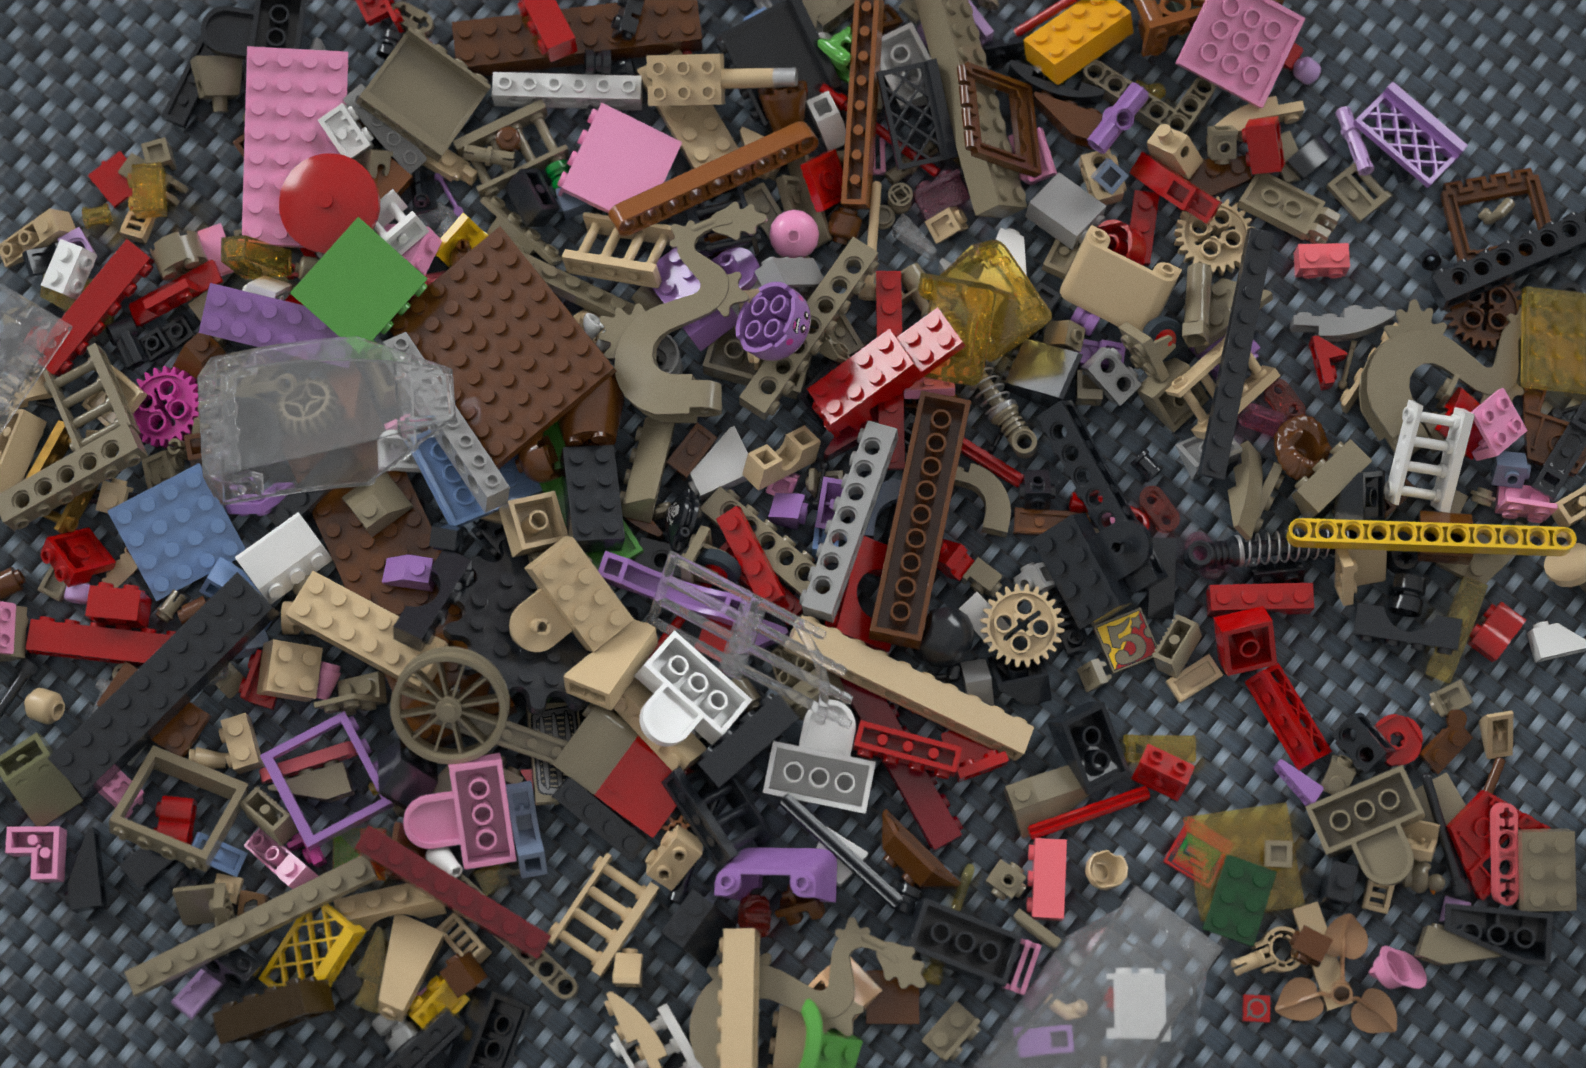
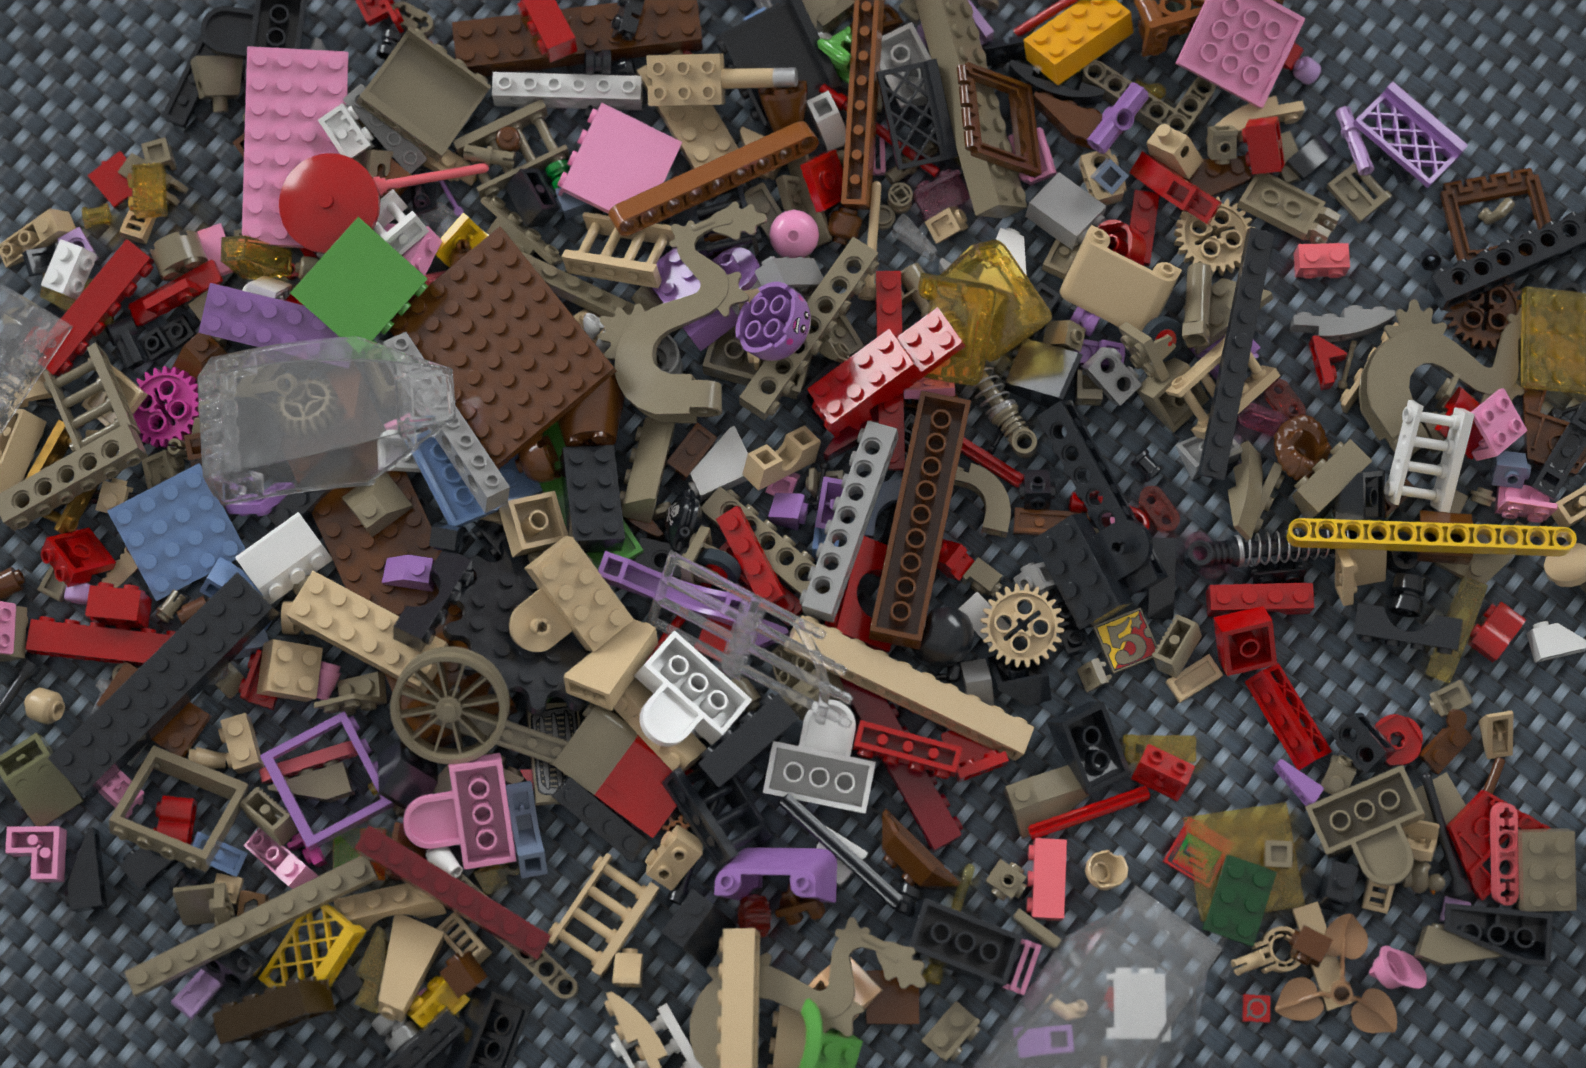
none -> coral piece [373,163,489,196]

